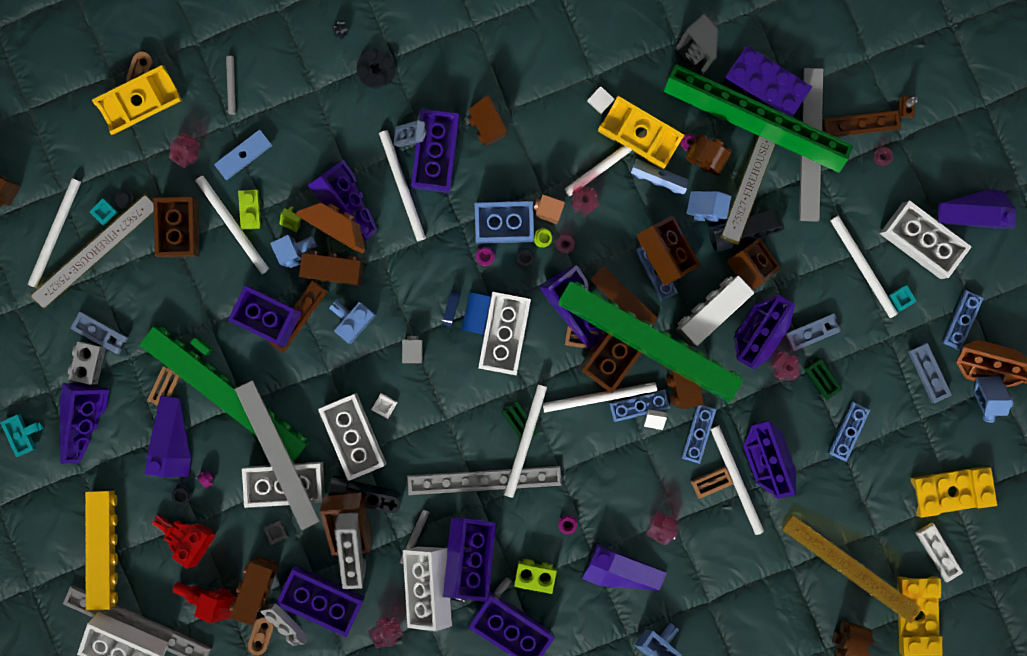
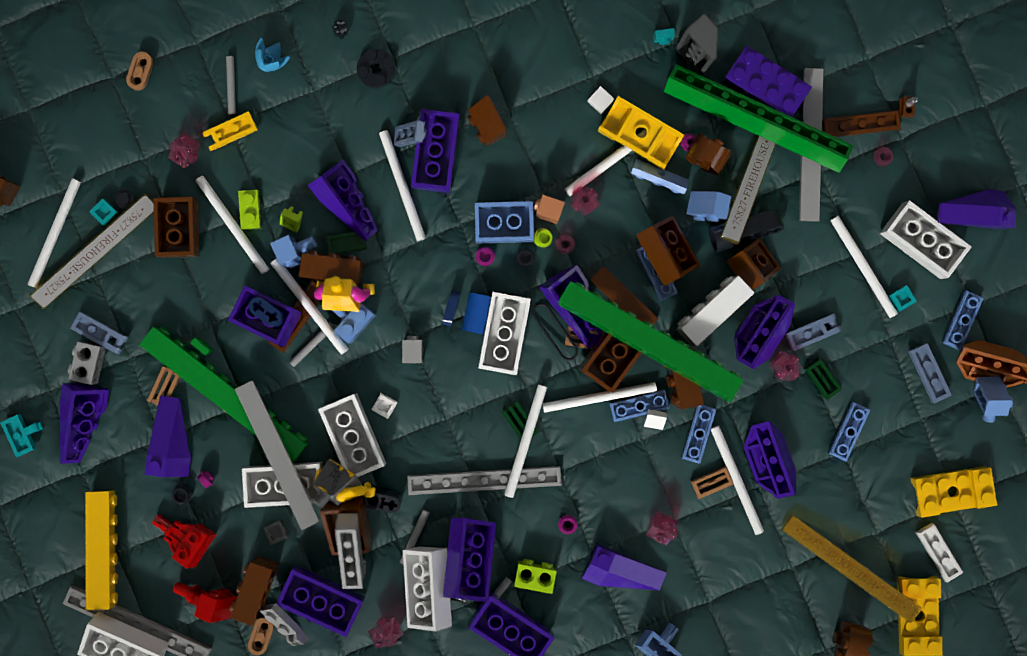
yellow piece [92,65,183,135] -> none
medium blue tile [214,130,272,180] -> none
dark orange wedge [295,203,365,253] -> none
none -> yellow hinge [202,111,258,151]
none -> dark blue beam [249,297,284,327]
none -> dark azure piece [255,38,290,72]
none -> white piece [270,259,349,355]
none -> light grey piece [289,322,335,367]
none -> torso [313,458,375,508]
none -> yellow torso [314,276,375,312]
none -> black piece [532,303,578,361]
none -> teal plate [653,28,675,45]

